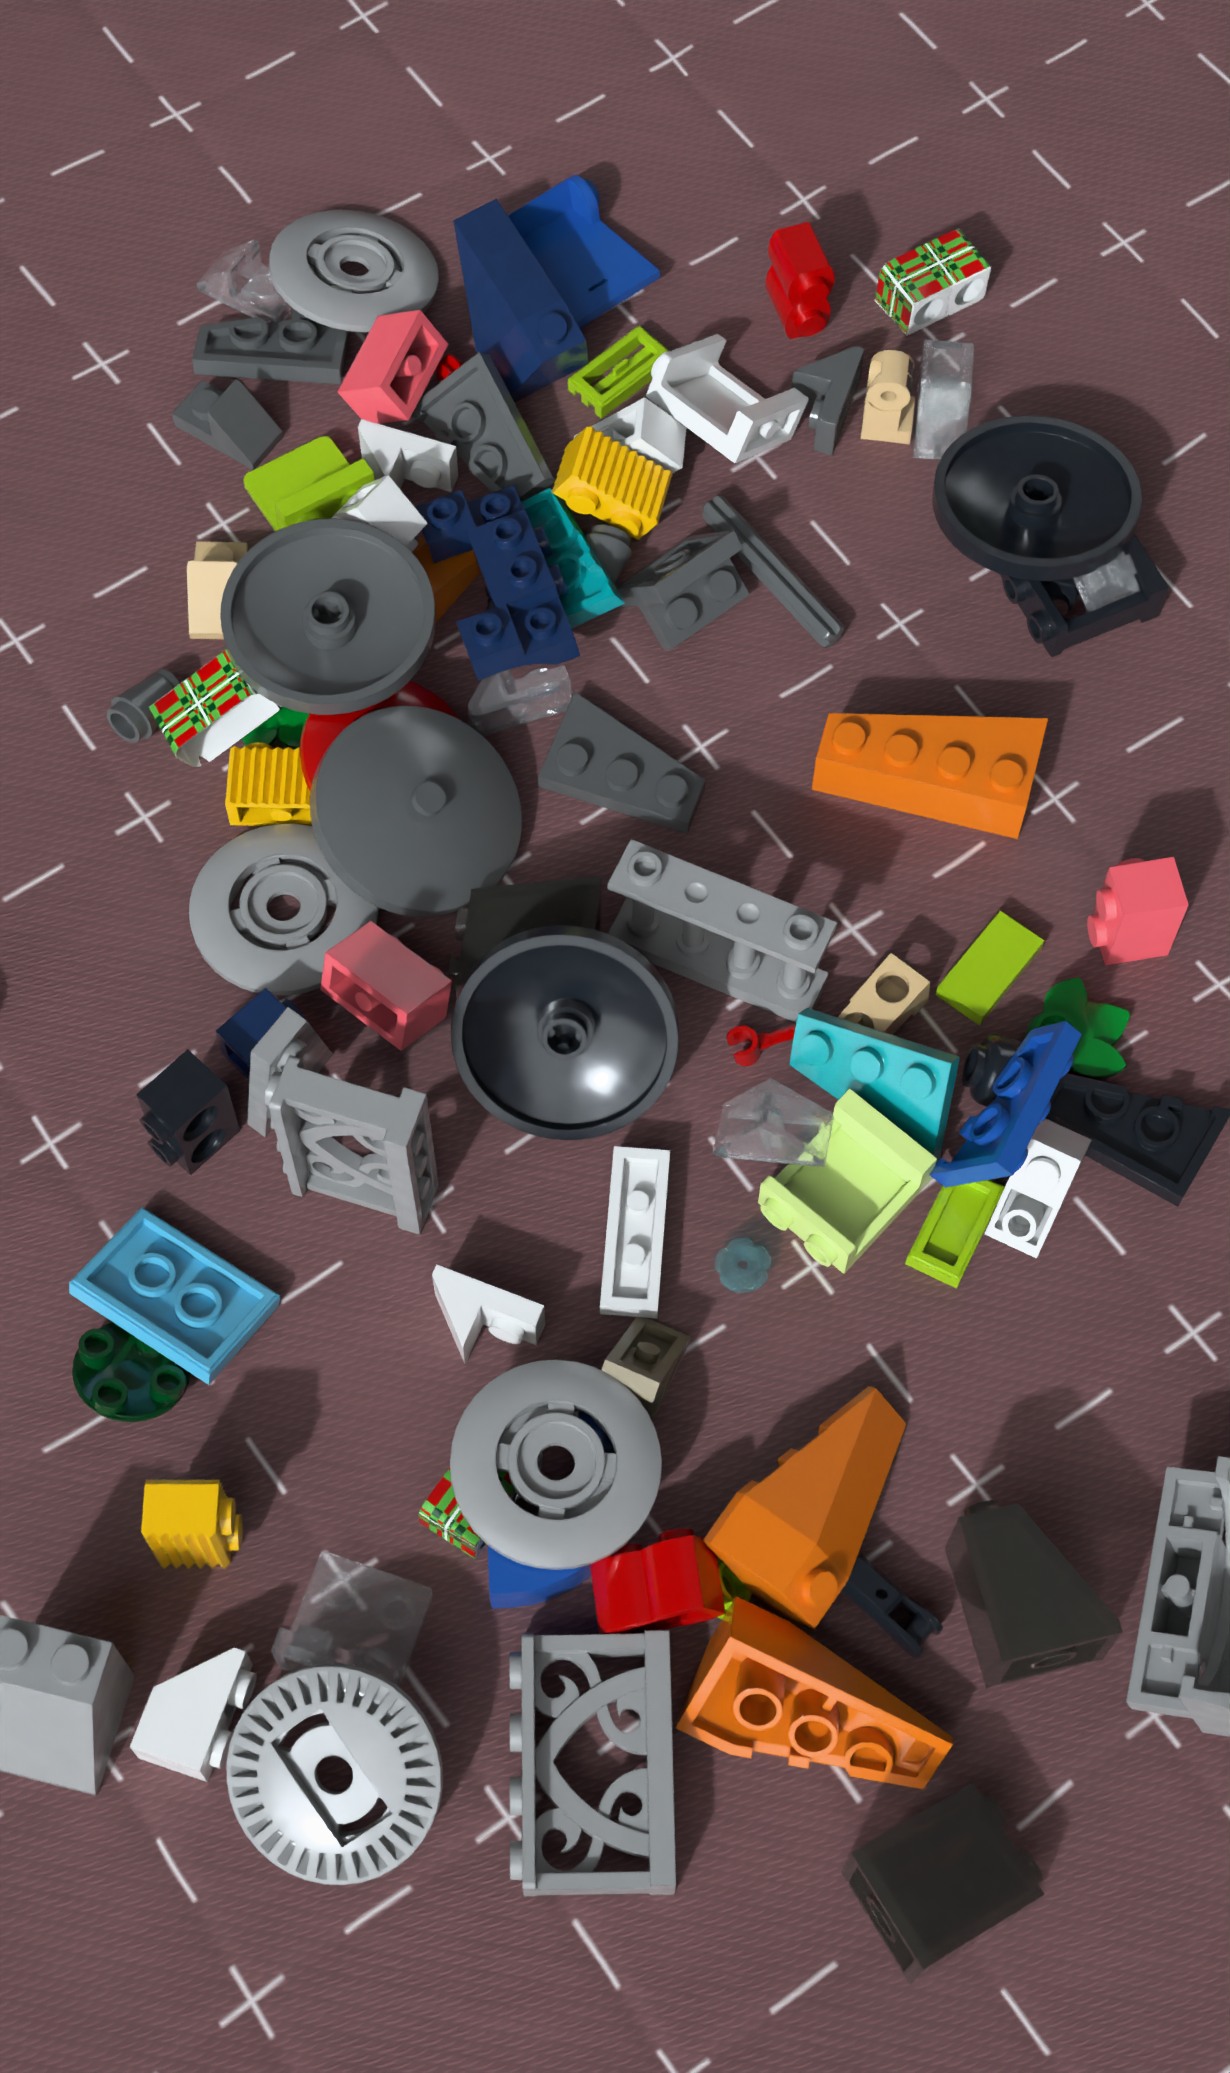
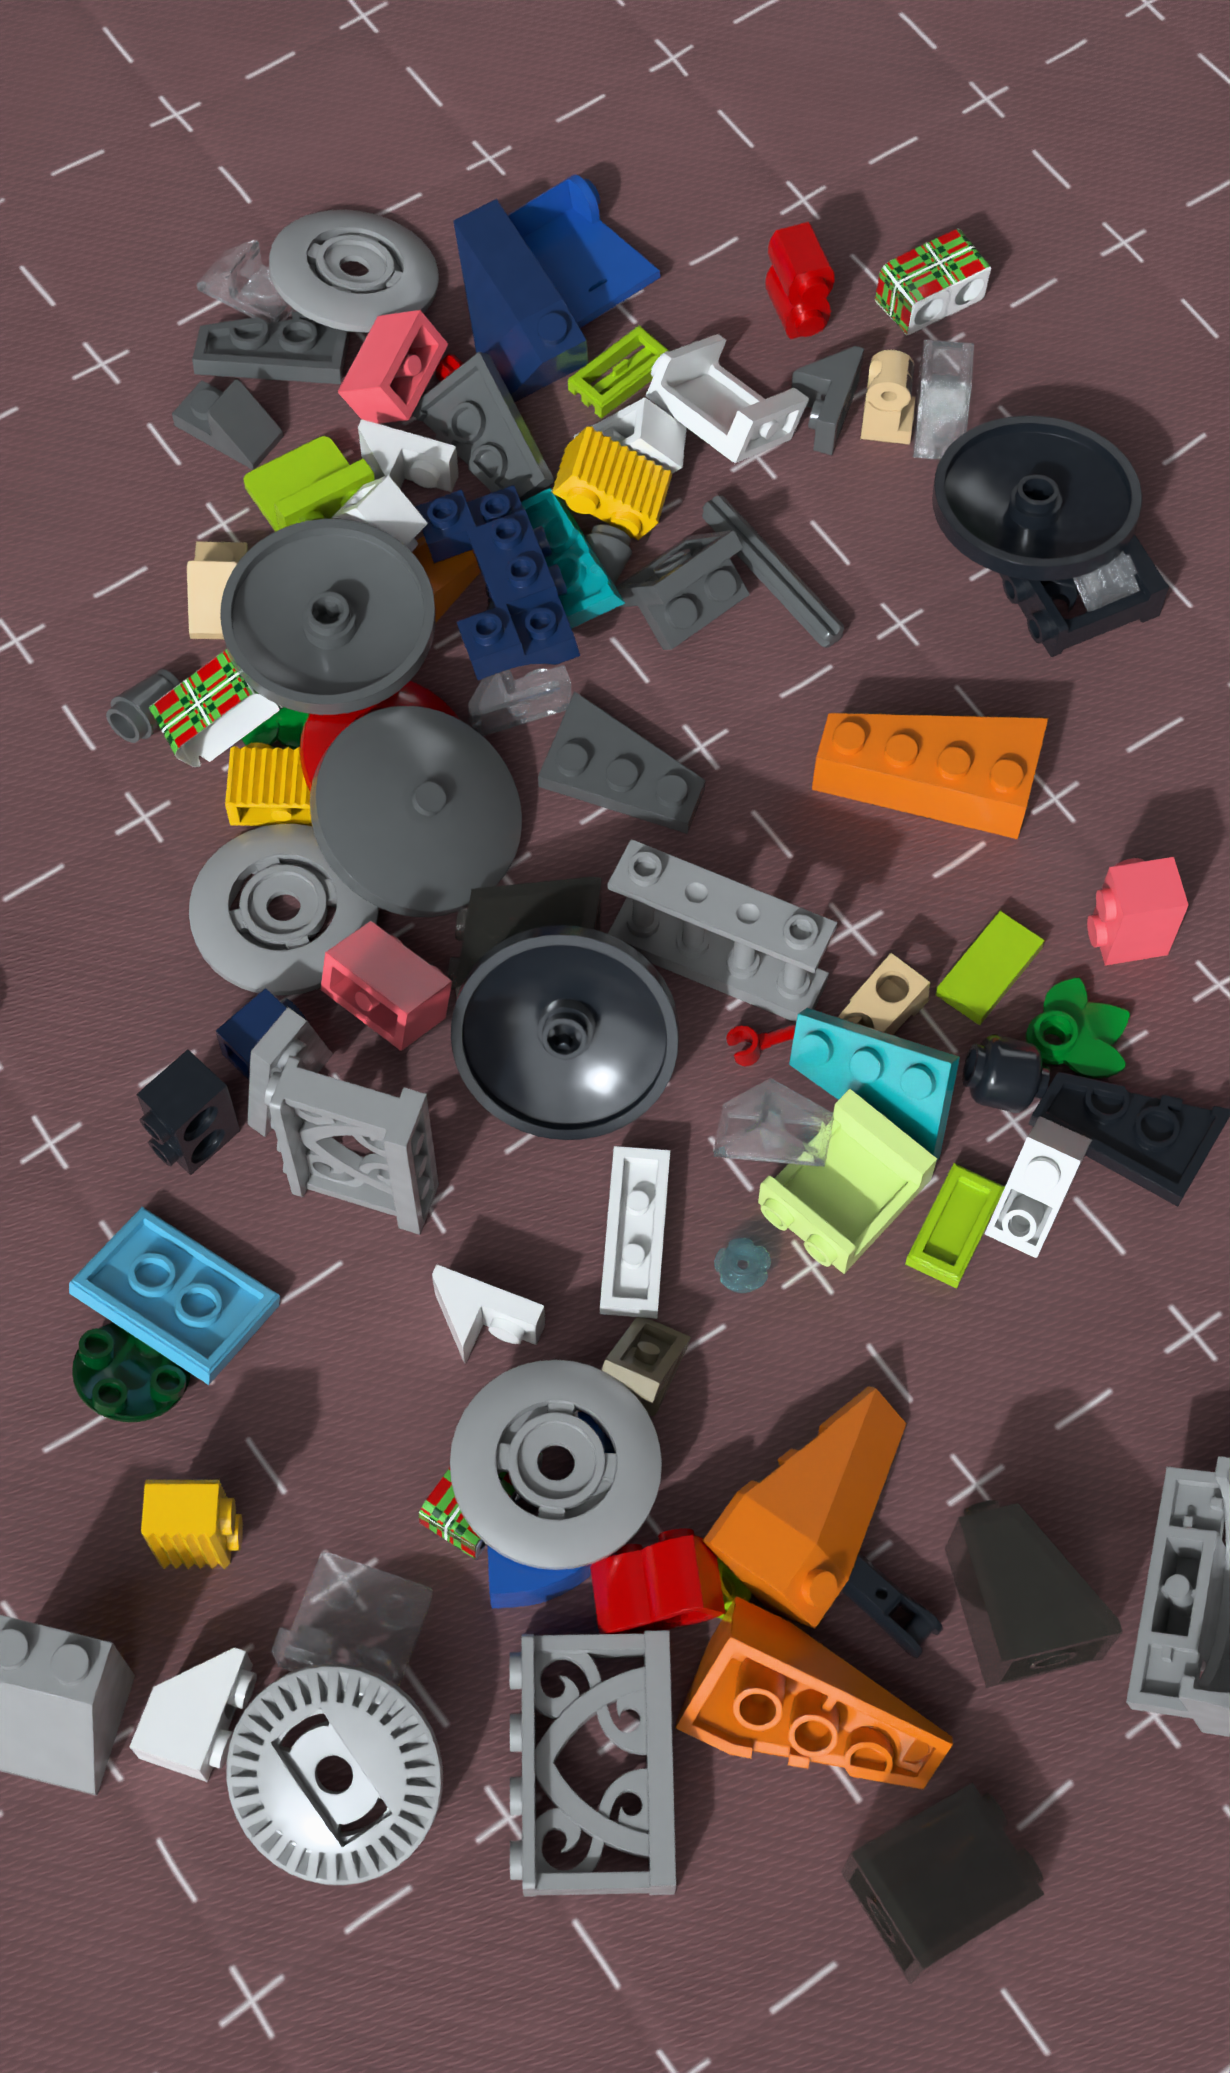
blue wing [929,1021,1082,1188] -> none

